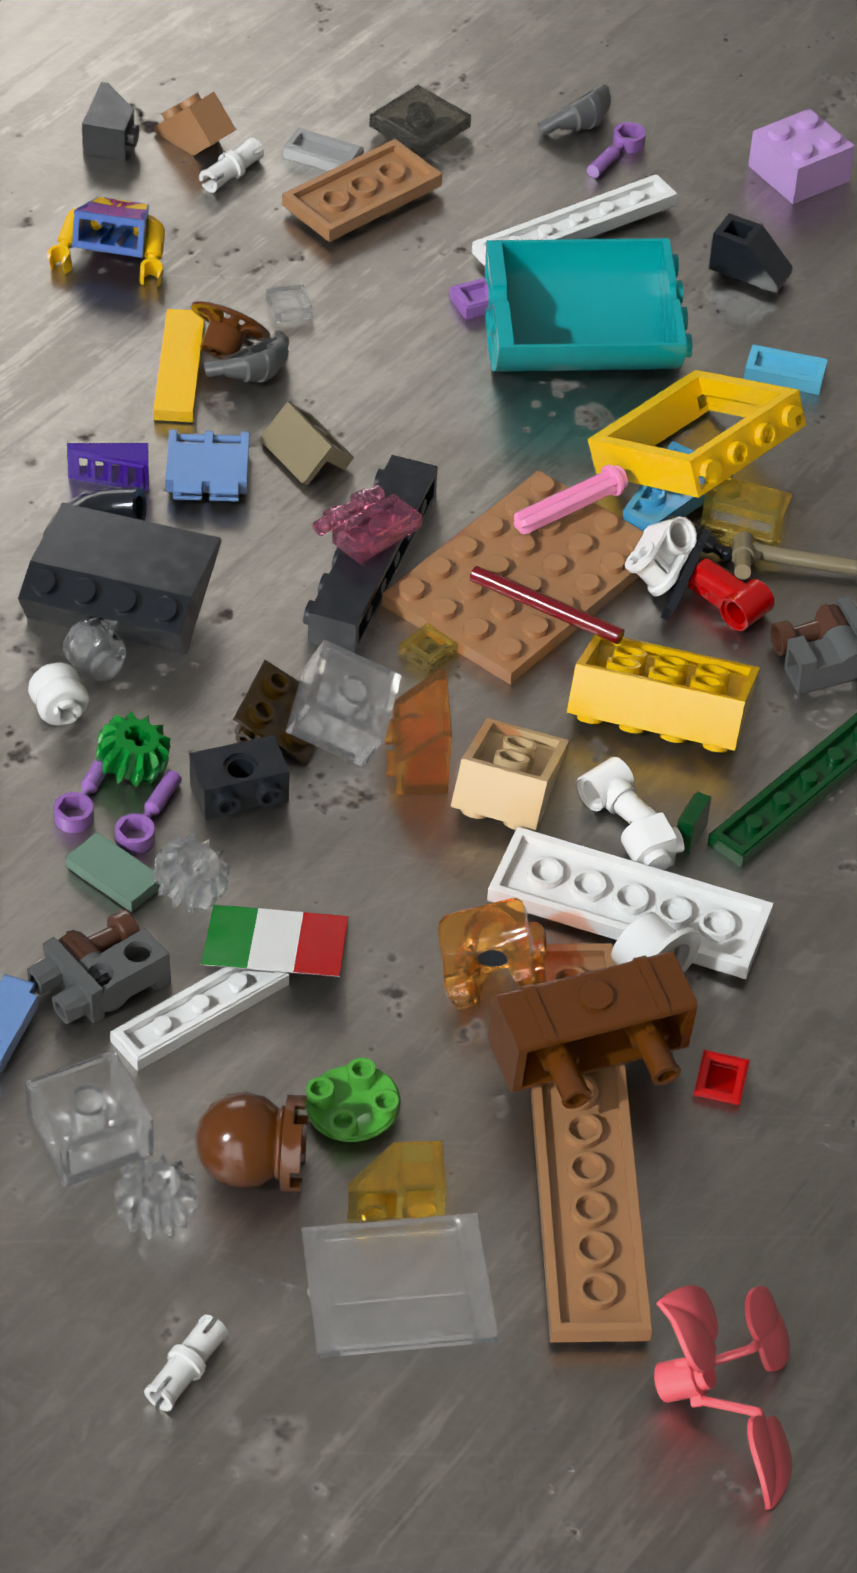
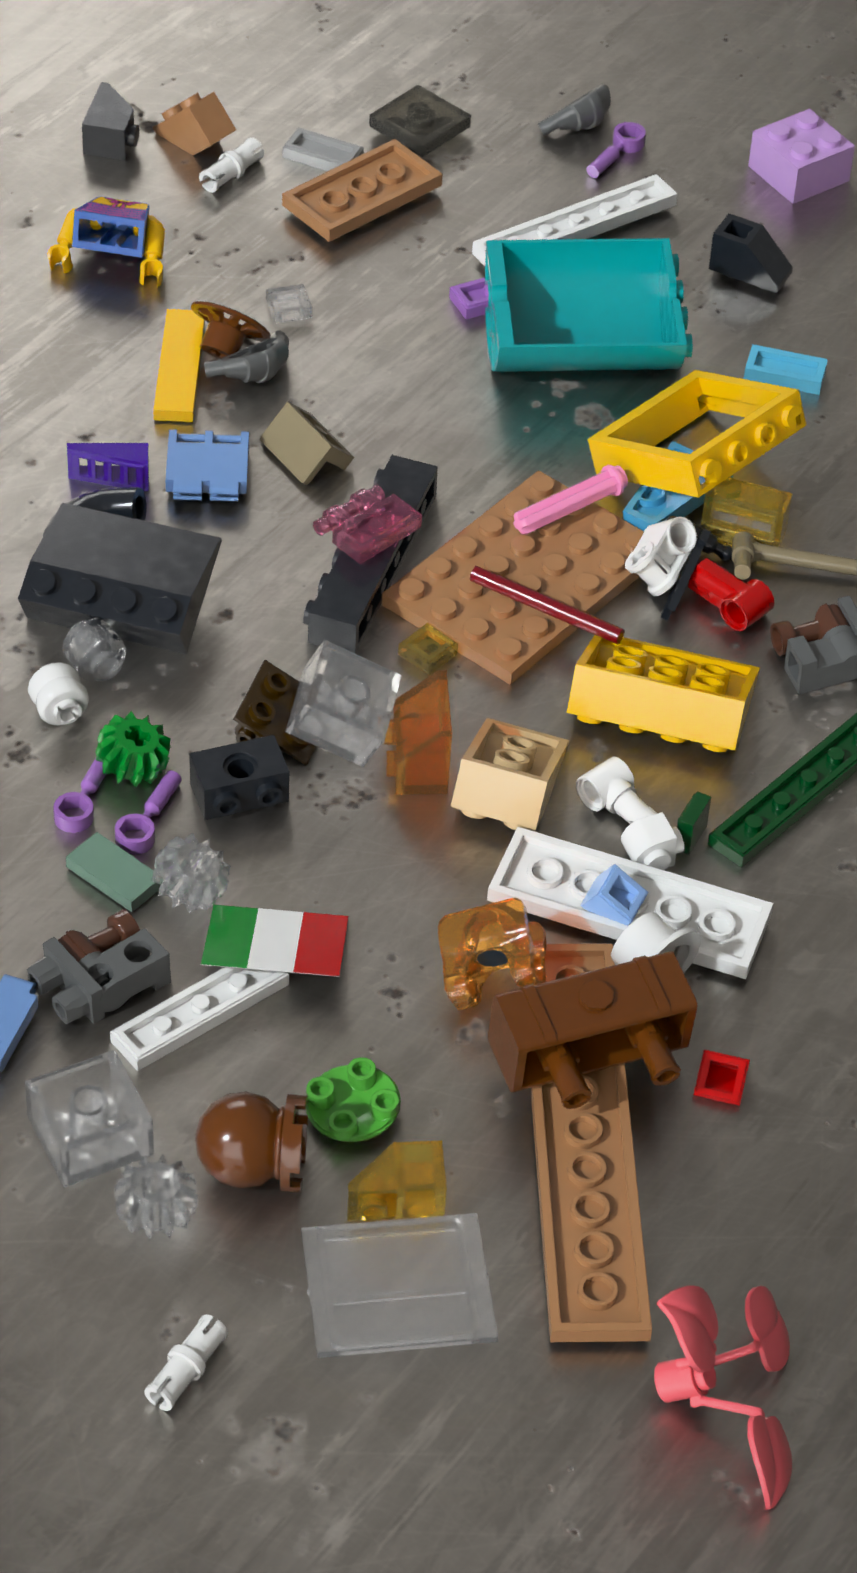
none -> light blue slope [580,864,648,926]

